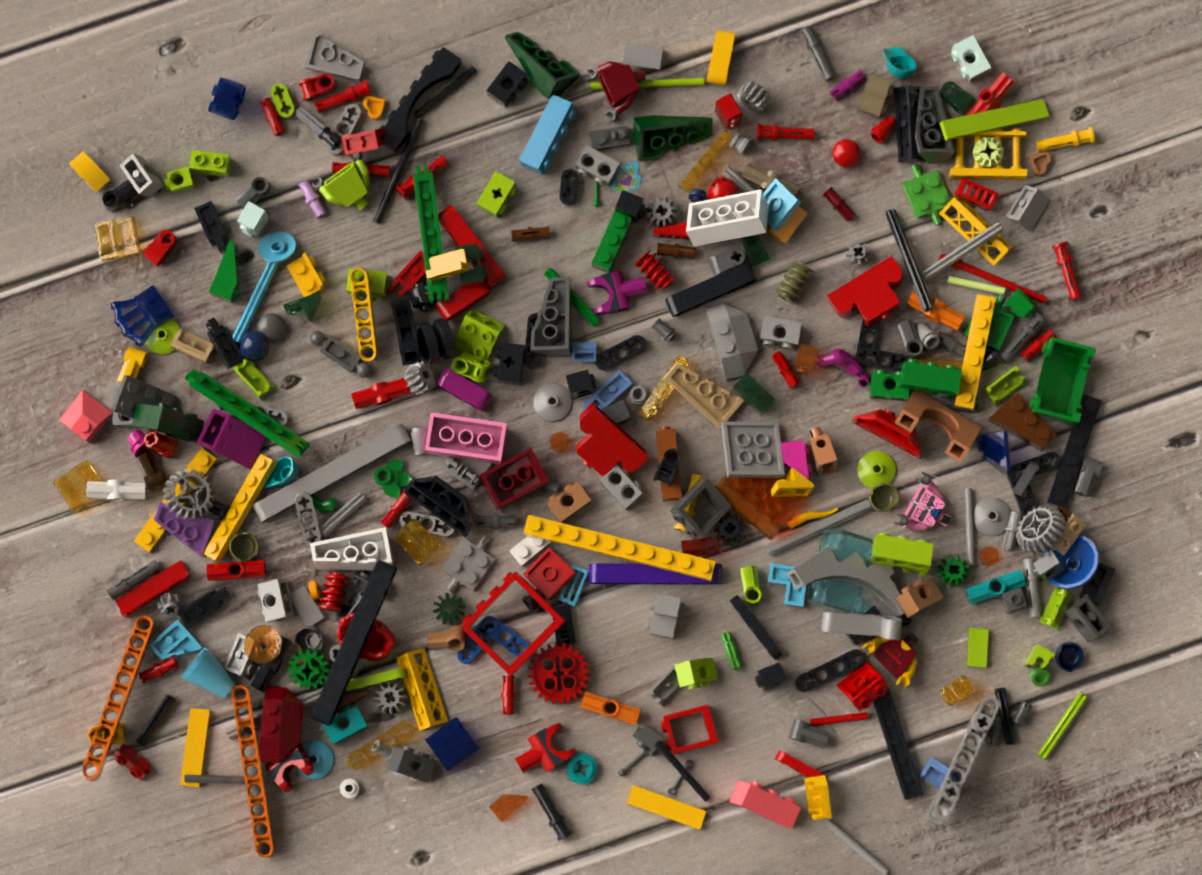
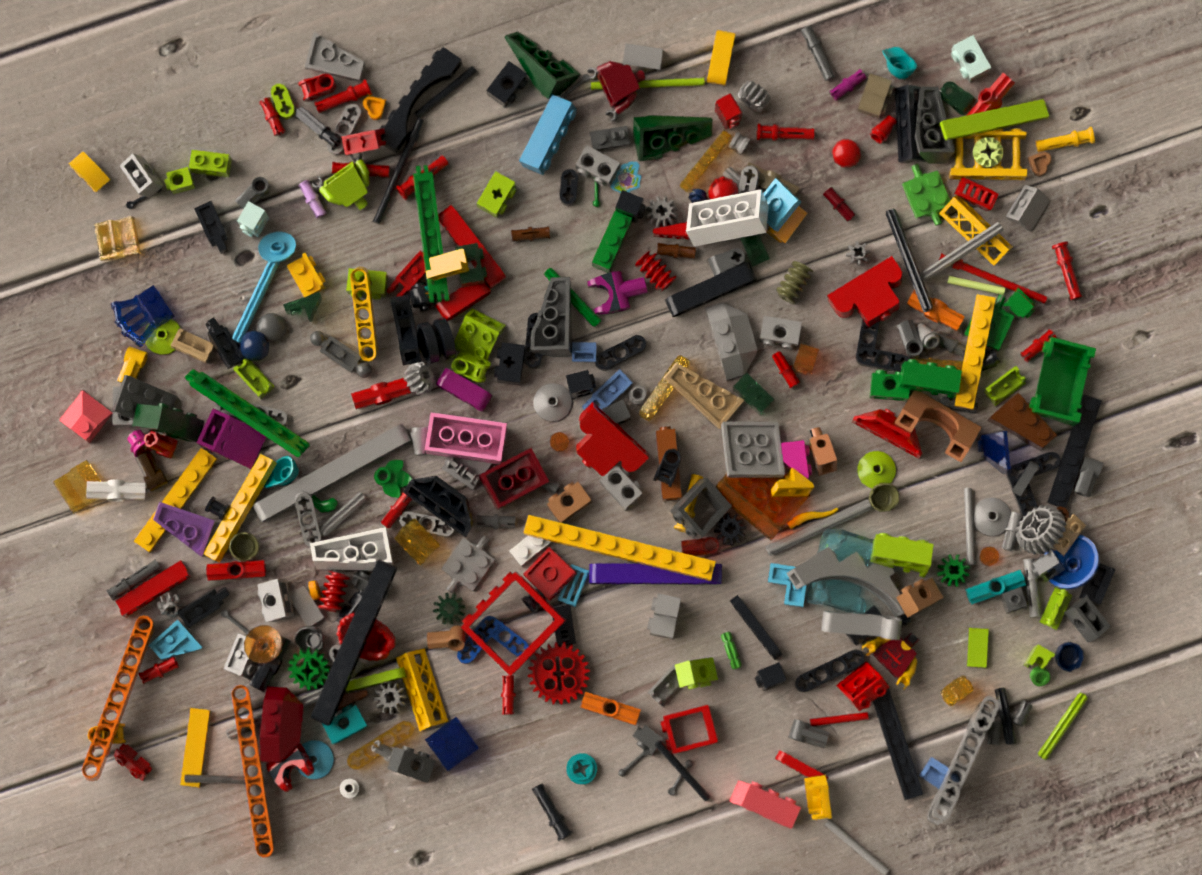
black piece [102,179,138,212] -> none
black axle [136,695,176,747] -> none
red piece [142,230,178,267] -> none
light grey gear [163,469,215,521] -> none
medium azure cone [181,647,236,698] -> none
clear blue brick [208,77,246,121] -> none
green slope [209,240,240,303] -> none
clear orange tile [489,794,529,822] -> none
red connector [515,723,577,774] -> none
yellow tile [627,785,706,830] -> none
dark grey pin [652,318,677,342] -> none
lime piece [740,566,762,606] -> none
magenta arm [816,349,871,388] -> none
torso [894,472,951,532] -> none
dark grey pin [999,312,1048,364] -> none
none -> dark grey hinge [221,610,254,638]
none -> light grey beam [738,165,759,194]

